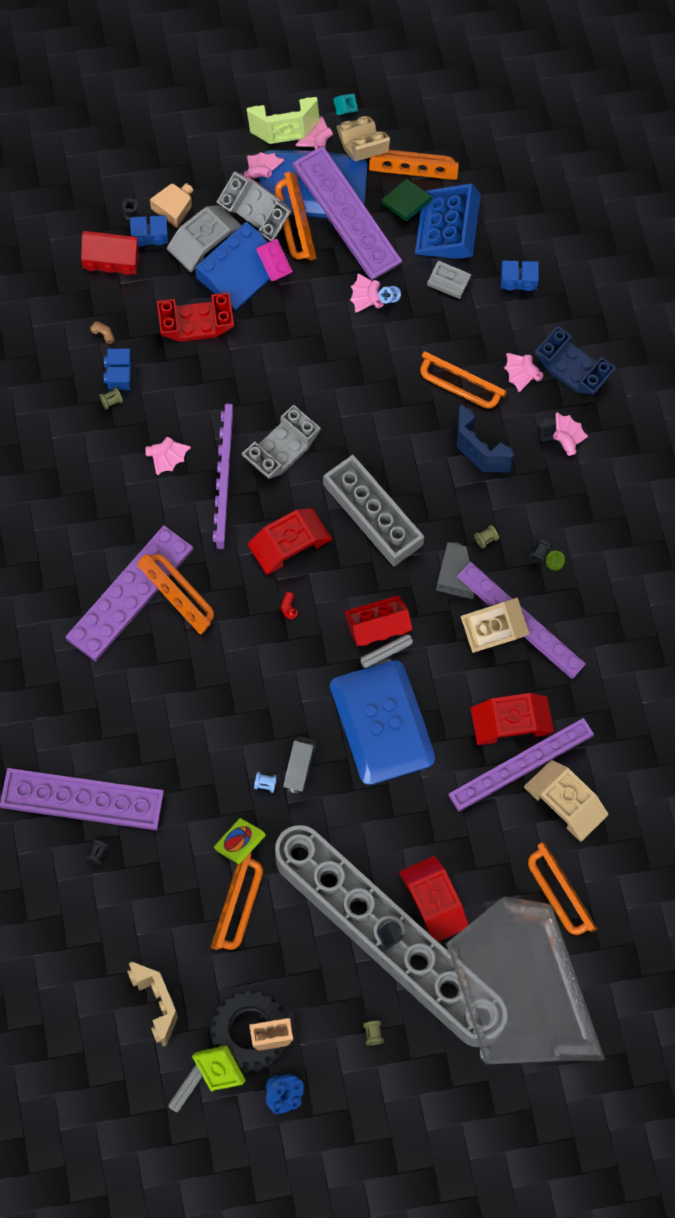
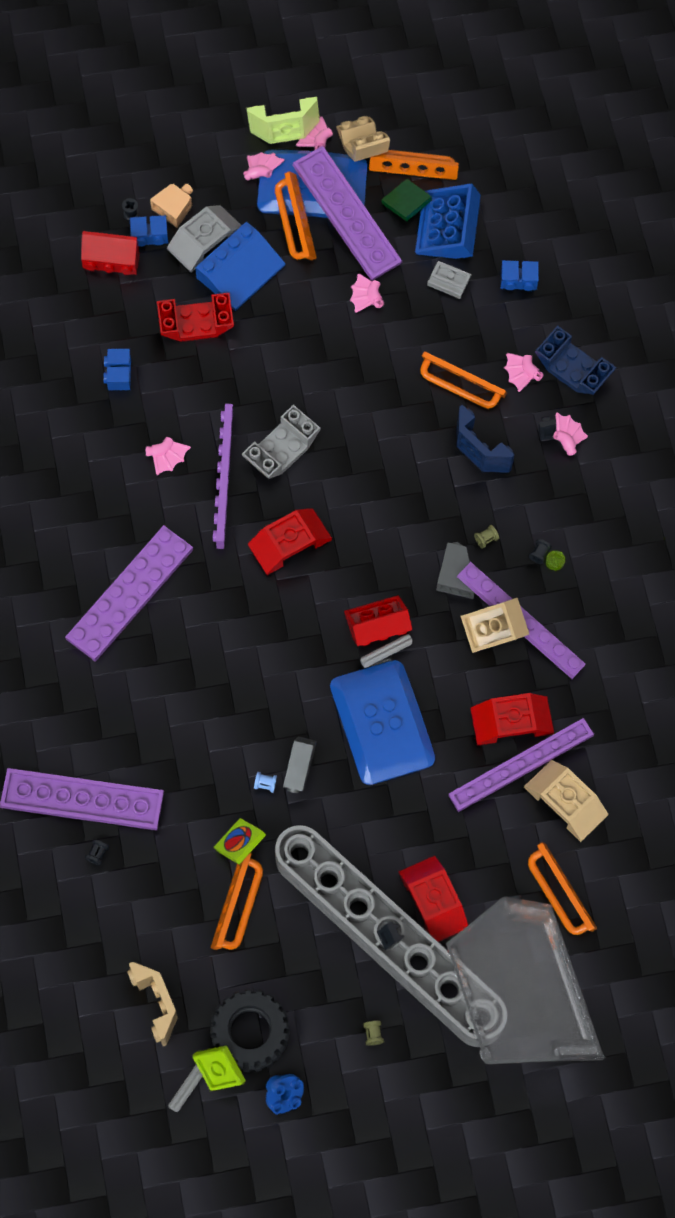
medium nougat arm [90,321,115,344] -> none
olive bush [99,387,123,410] -> none
orange piece [137,554,214,634] -> none
light grey slope [217,171,291,241] -> none
light nougat torso [250,1018,293,1050] -> none
dark pink brick [256,239,292,282] -> none
red arm [280,592,298,619] -> none
light grey brick [323,455,424,567] -> none
teal slope [333,94,358,115] -> none
light blue bush [378,286,401,303] -> none

